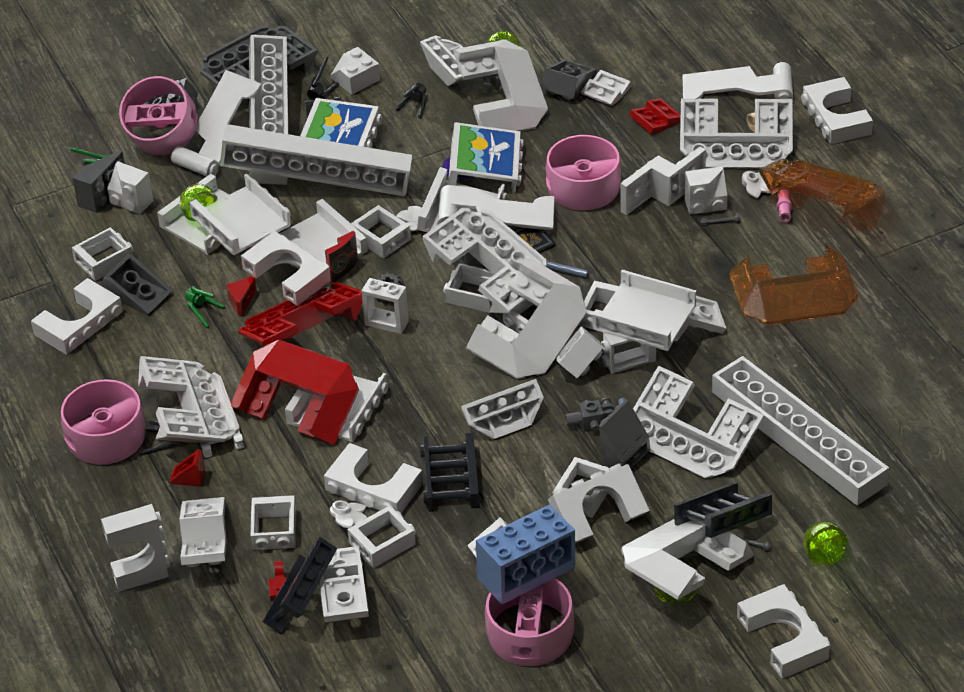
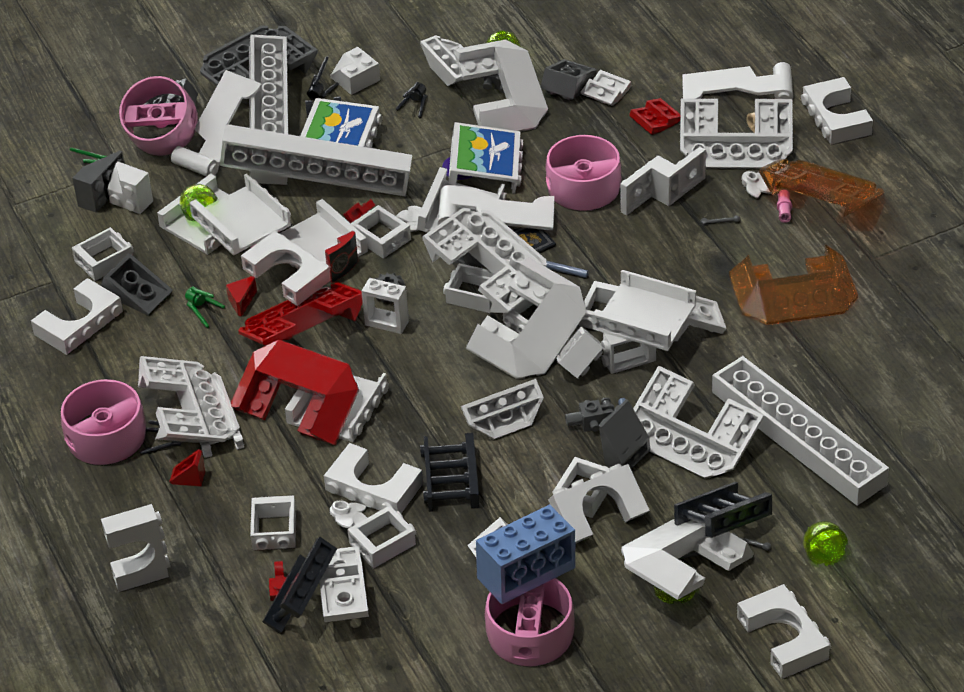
white bracket [179,497,227,567] -> none
white slope [685,166,727,215] -> none
none -> red plate [343,199,375,224]

